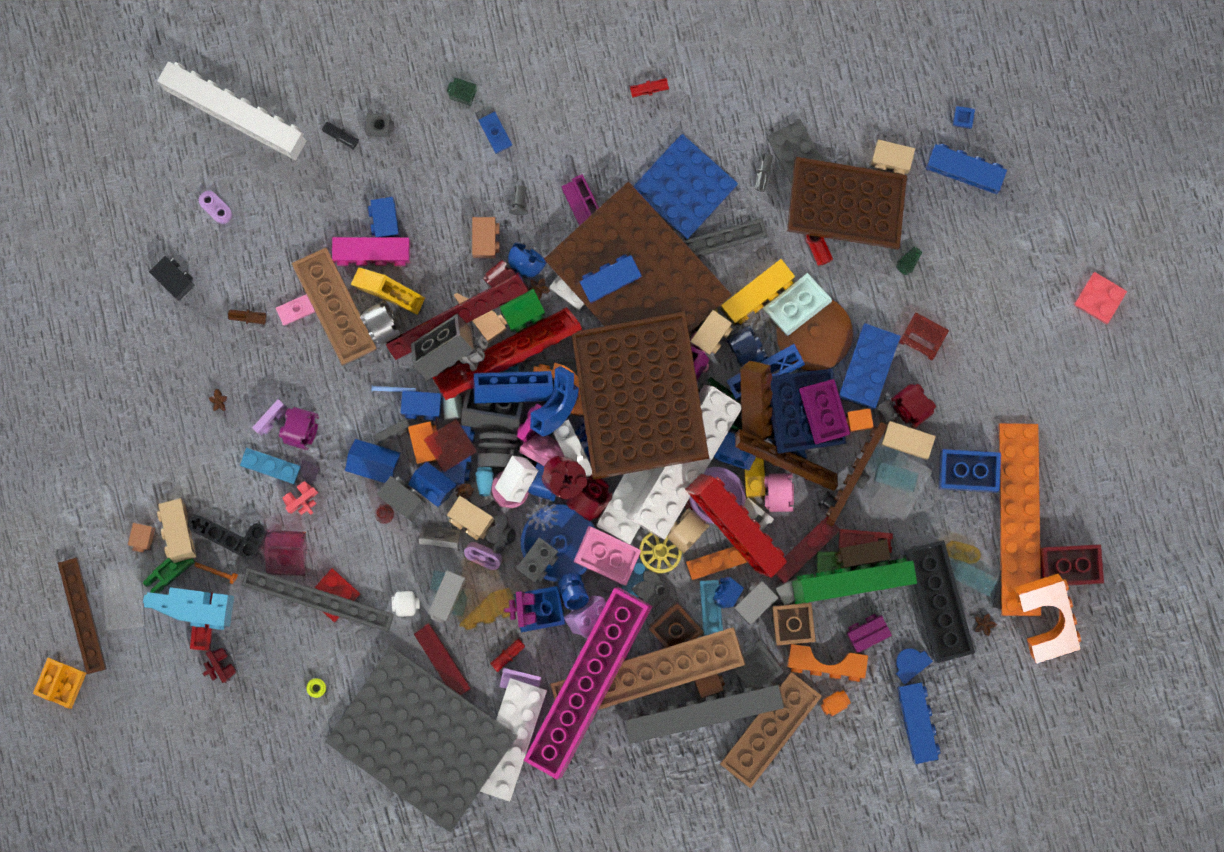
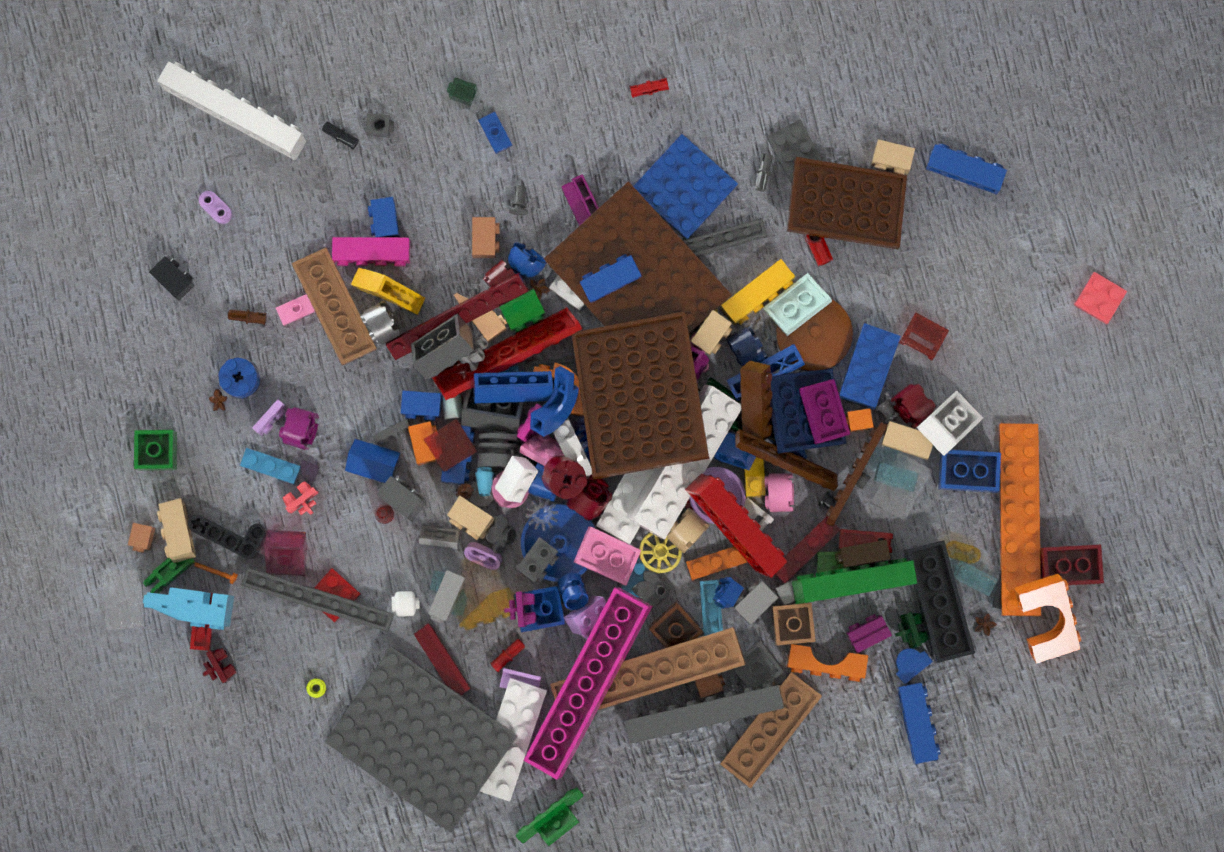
light orange slope [33,658,86,709] -> none
reddish brown plate [58,558,107,675] -> none
light blue piece [371,385,416,392] -> none
blue brick [408,462,457,507] -> none
orange brick [821,690,851,717] -> none
clear green cone [896,247,922,275] -> none
blue plate [952,106,975,129] -> none
none -> green brick [134,430,177,471]
none -> blue brick [219,358,260,399]
none -> green bracket [515,787,584,846]
none -> dark green hips [894,612,929,648]
none -> white brick [917,390,983,455]

